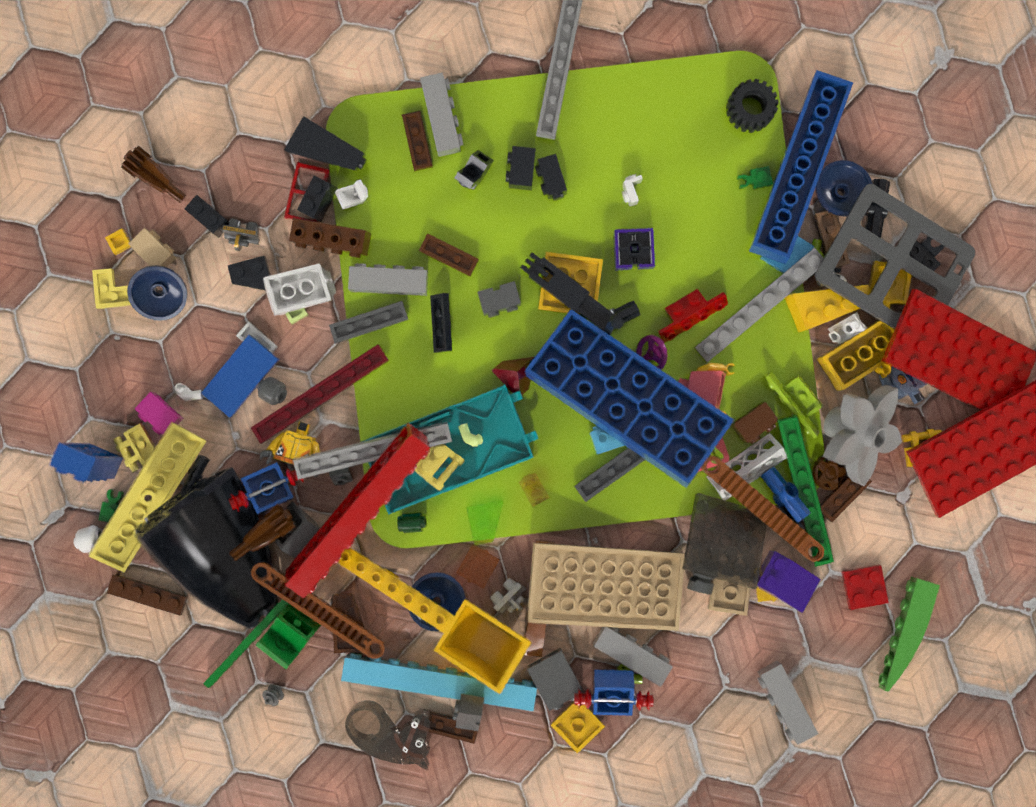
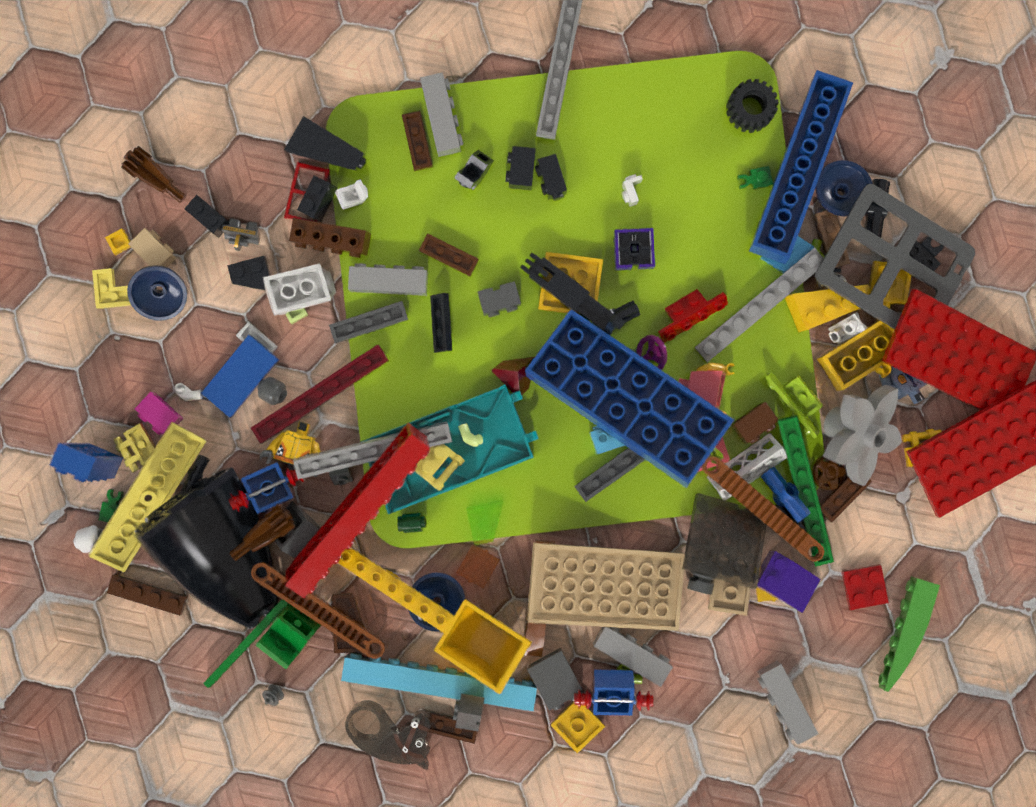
white hips [490,578,526,614] -> none
clear yellow bracket [519,473,549,507] -> none

